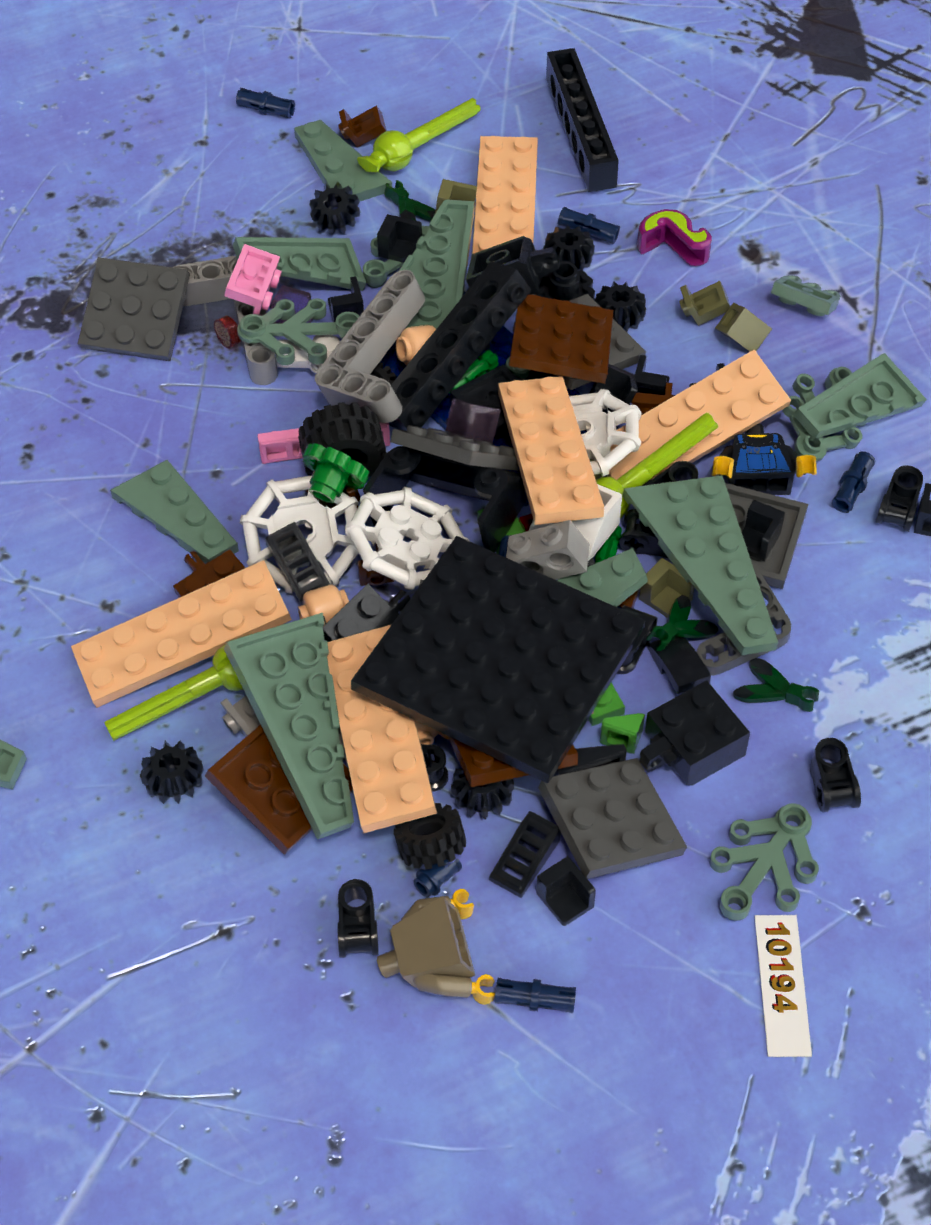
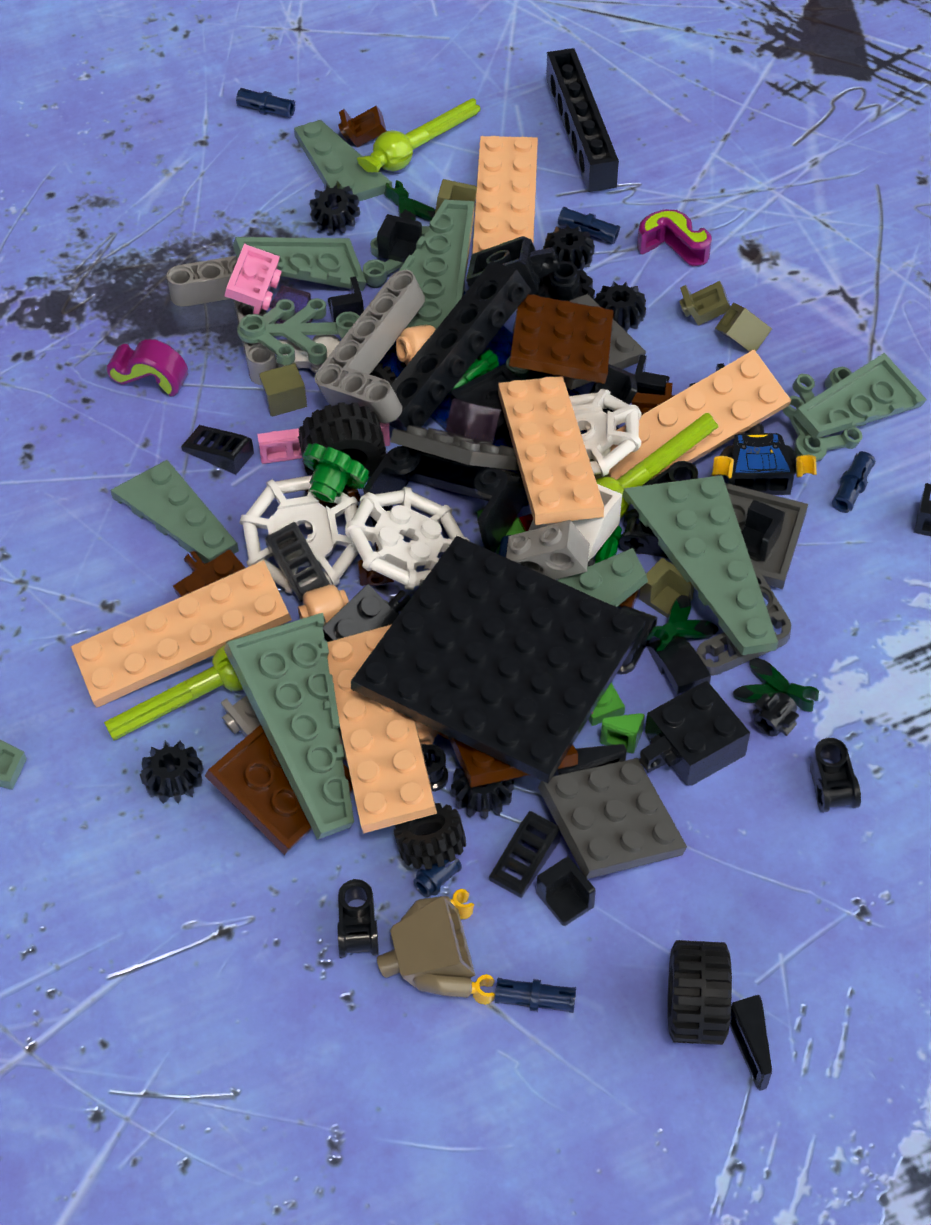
dark grey plate [78,257,190,361] -> none
clear red tile [214,315,241,349] -> none
sand green plant [710,803,819,921] -> none
white sticker [755,915,812,1057] -> none
sand green plate [771,275,841,316] -> none
black piece [876,465,923,532] -> none
none -> magenta animal [106,339,188,397]
none -> black slope [181,425,254,475]
none -> olive panel [259,363,307,417]
none -> black tyre [668,940,732,1045]
none -> black slope [730,995,772,1091]
none -> black gear [752,692,799,737]

